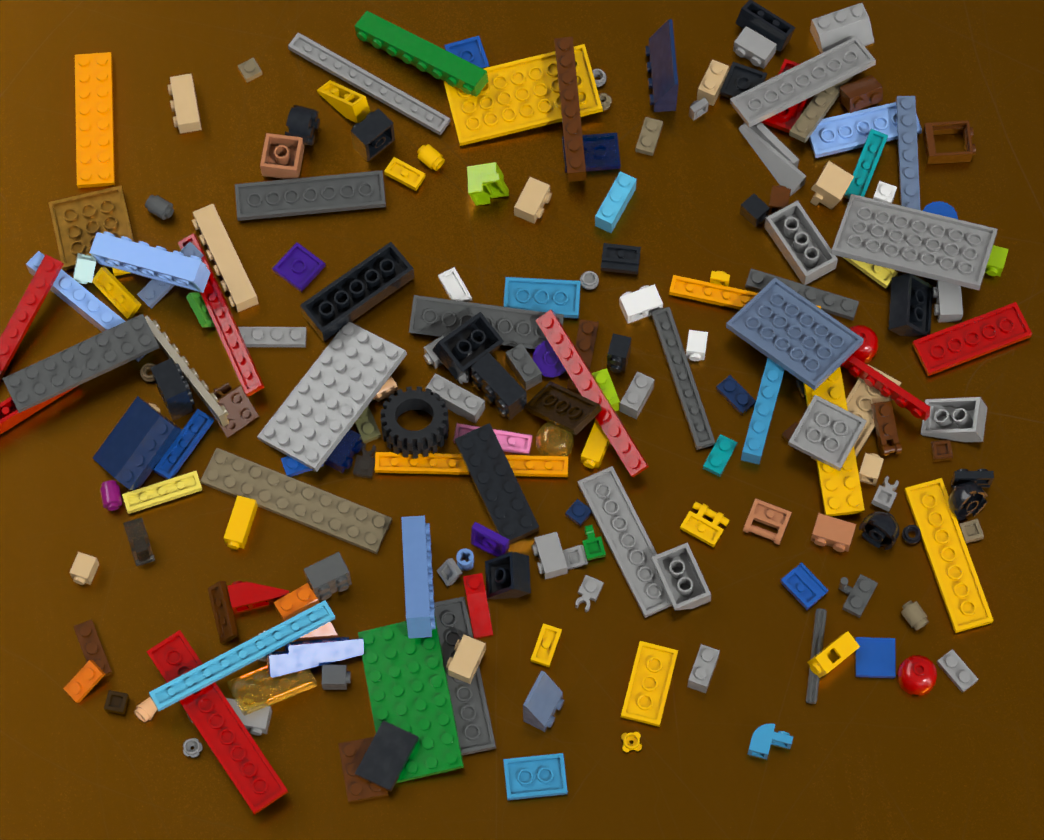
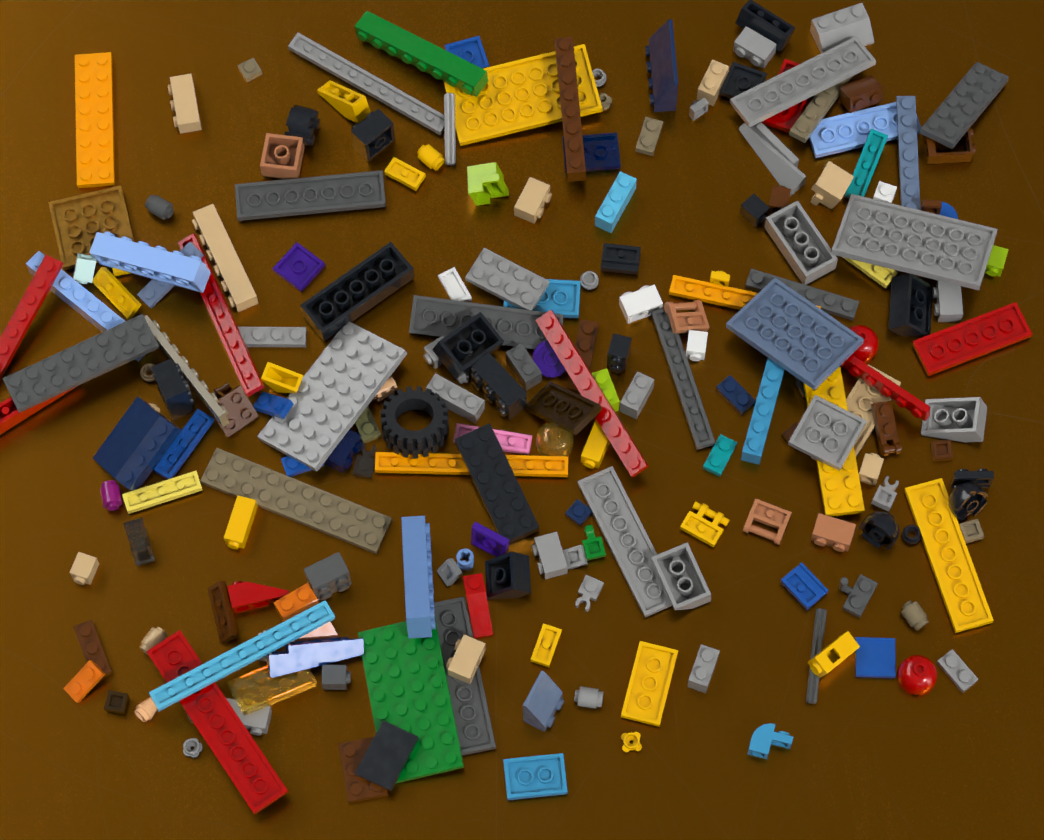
bright green plate [186,292,215,327] -> none
none -> tan brick [139,627,167,655]
none -> blue plate [253,392,294,419]
none -> yellow slope [261,362,304,393]
none -> light grey axle [444,93,456,165]
none -> light grey plate [465,248,550,311]
none -> light grey brick [574,686,604,709]
none -> nougat plate [664,300,710,334]
none -> dark grey plate [920,62,1009,149]
none -> reddish brown tile [921,200,942,215]

